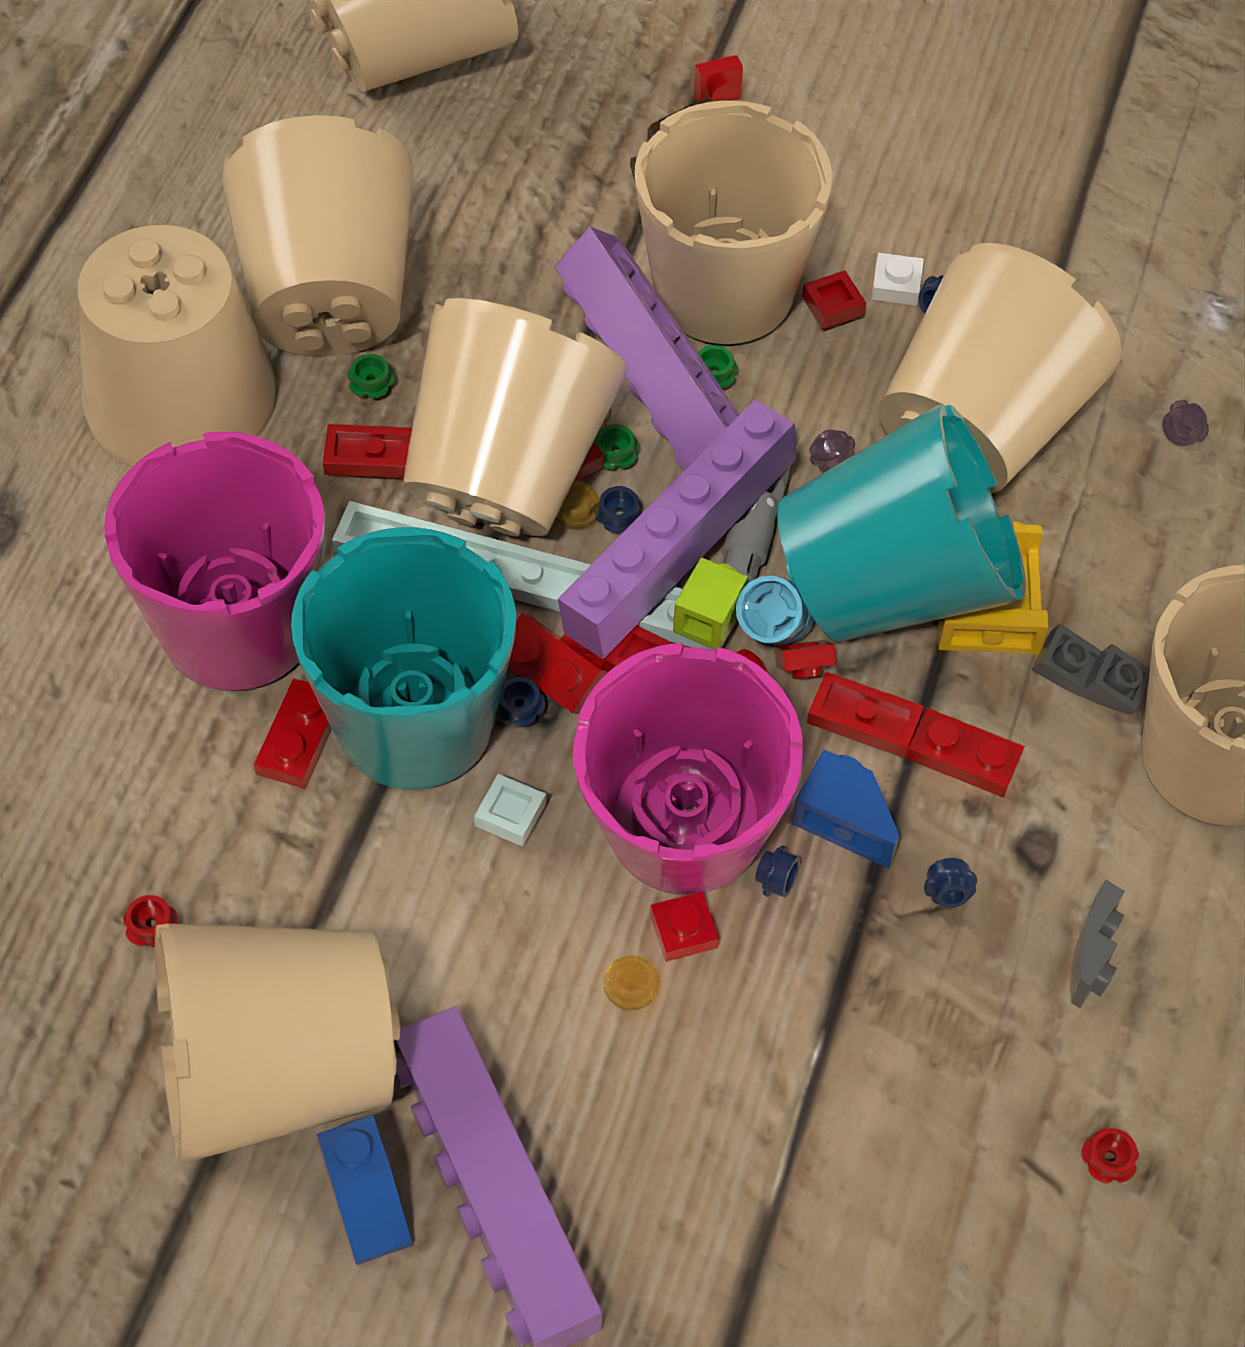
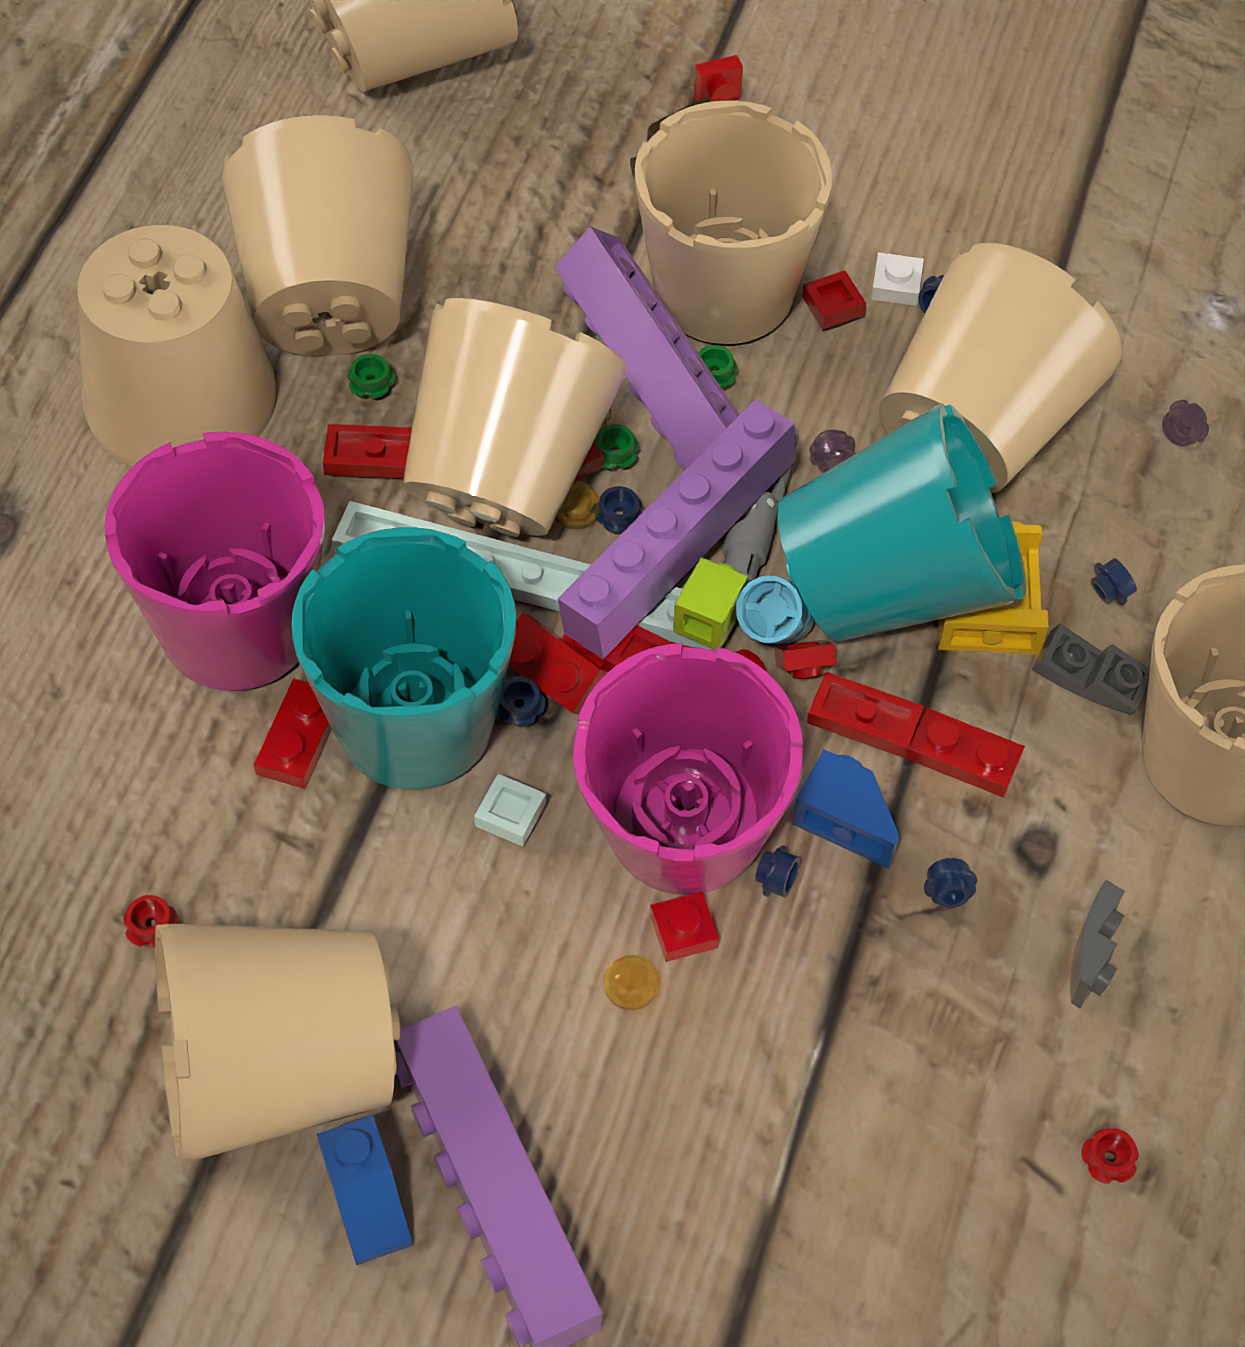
none -> dark blue plate [1091,558,1137,606]

